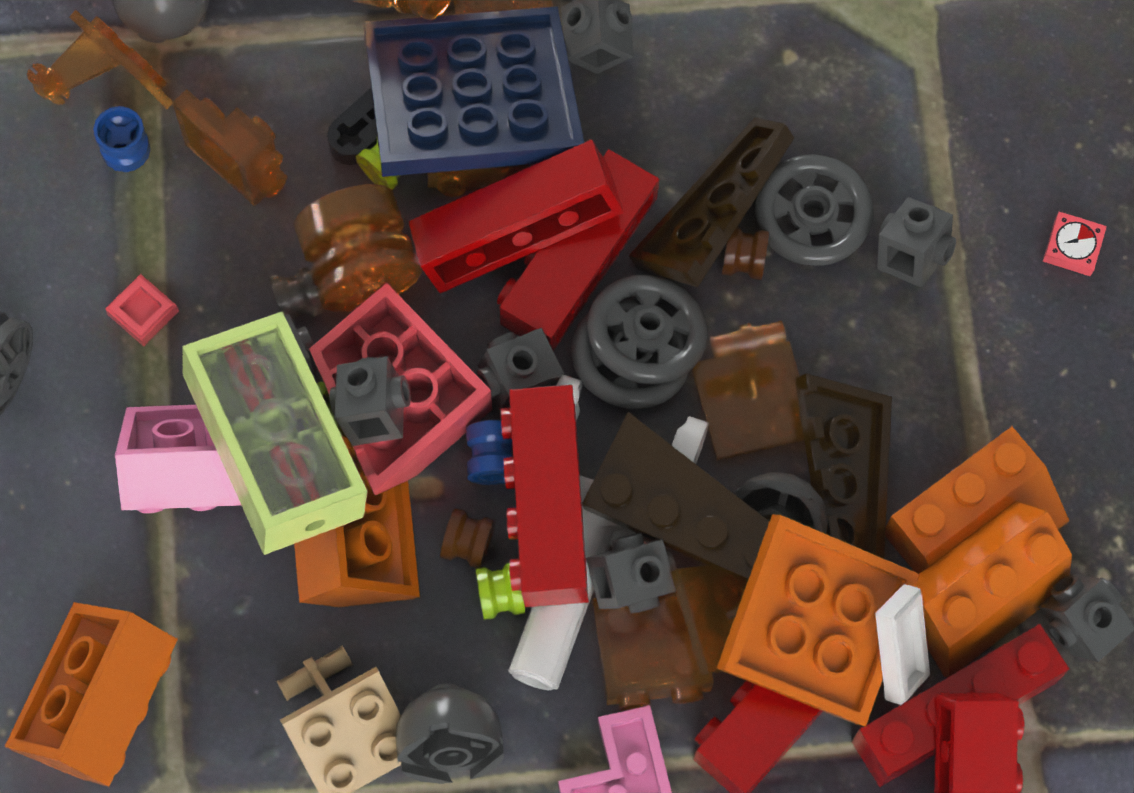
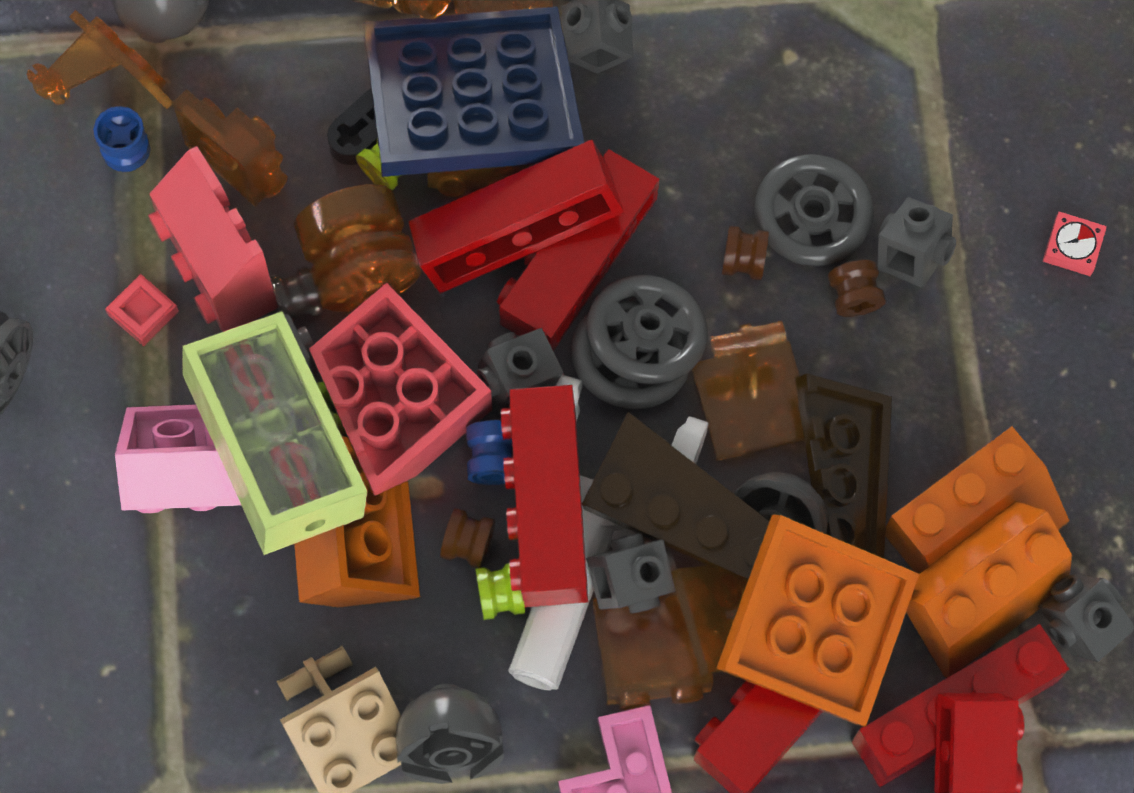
orange slope [4,602,178,787] -> none
dark grey brick [329,356,411,446] -> none
dark brown wing [629,118,794,287] -> none
white tile [875,584,930,705] -> none
none -> coral wedge [148,146,278,332]
none -> reddish brown wheel [828,260,886,317]

